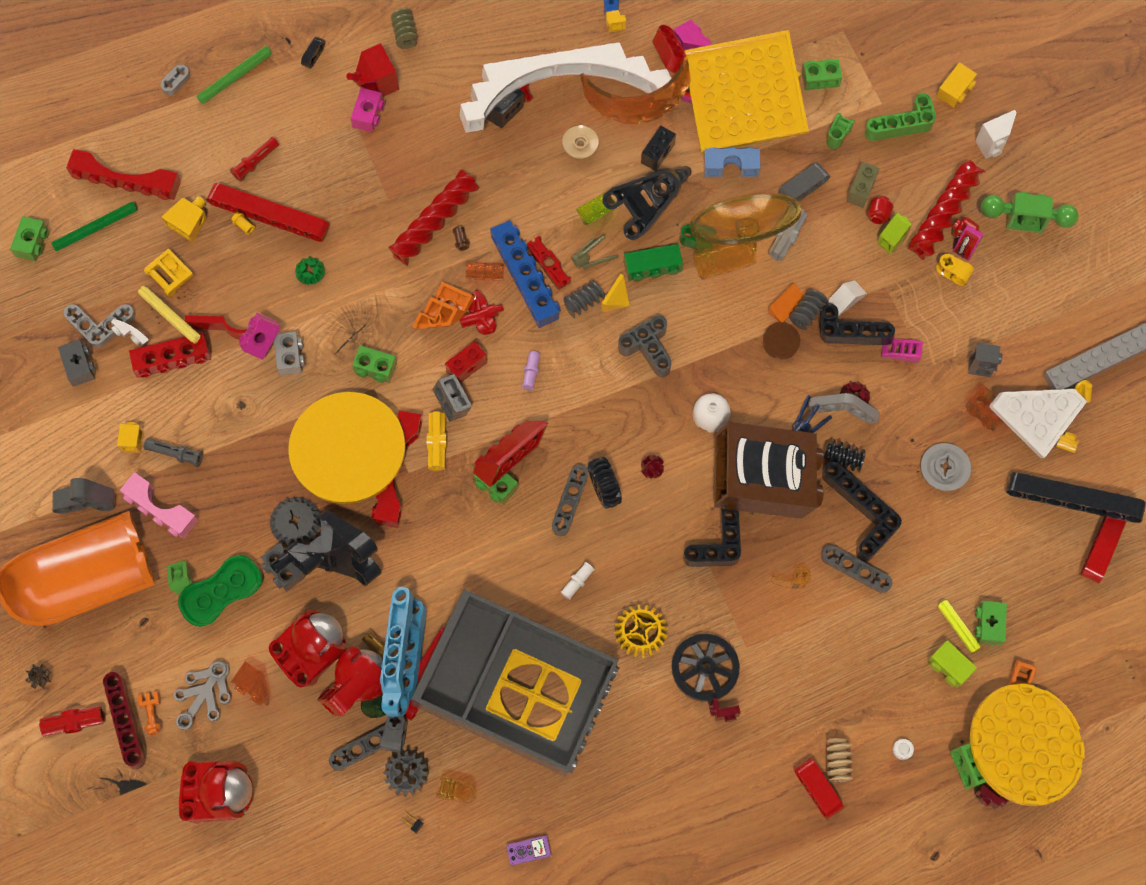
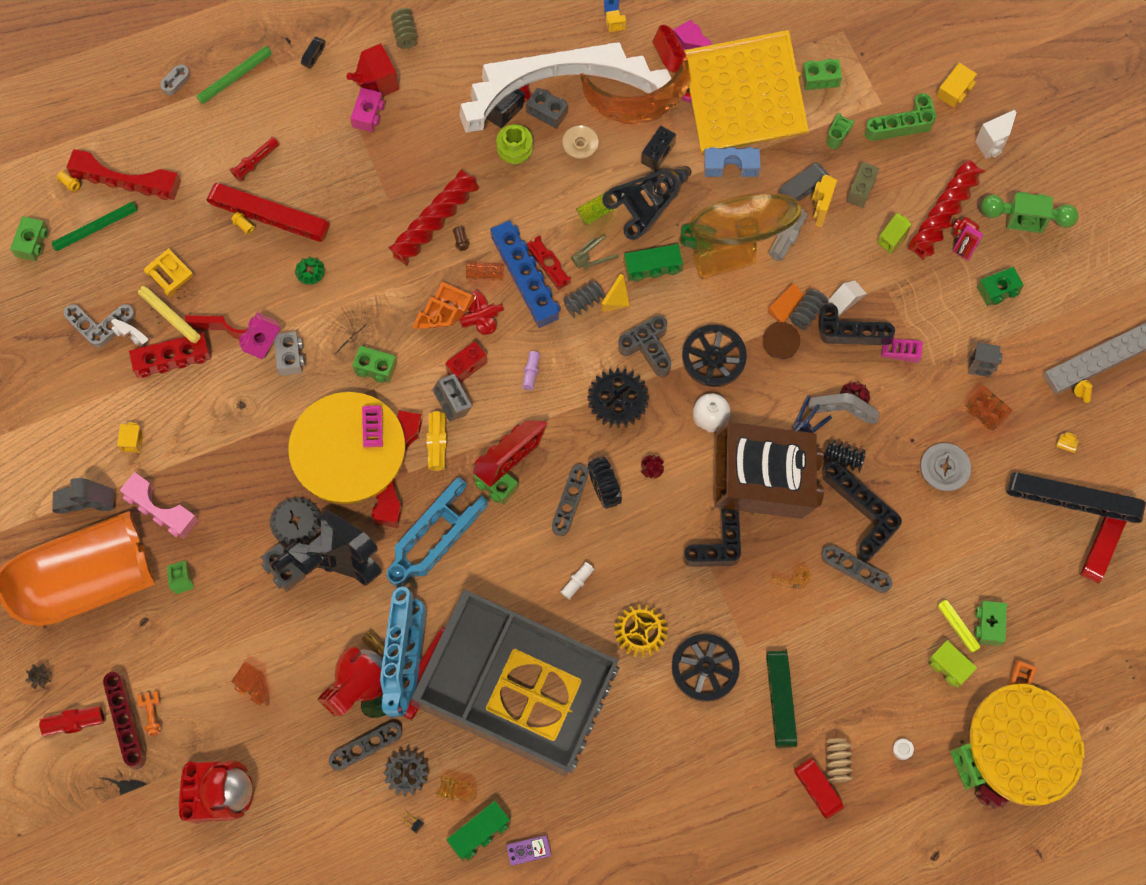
dark grey brick [58,340,96,387] -> none
dark grey pin [144,438,203,467] -> none
yellow torso [161,196,207,243] -> none
light grey plant [174,661,232,731] -> none
green plate [178,555,262,627] -> none
red piece [269,609,347,688] -> none
dark grey piece [380,716,407,753] -> none
dark red bracket [709,698,741,722] -> none
red head [867,196,894,225] -> none
yellow piece [936,254,974,286] -> none
white plate [989,389,1087,458] -> none
none -> yellow pin [56,171,80,192]
none -> dark pink slope [362,405,383,448]
none -> dark azure piece [387,477,489,587]
none -> green brick [446,801,511,861]
none -> lime piece [496,124,533,164]
none -> dark grey brick [526,87,568,129]
none -> black gear [587,368,649,429]
none -> black wheel [682,325,747,387]
none -> dark green beam [766,650,797,748]
none -> yellow plate [812,175,837,228]
none -> green brick [977,266,1024,306]

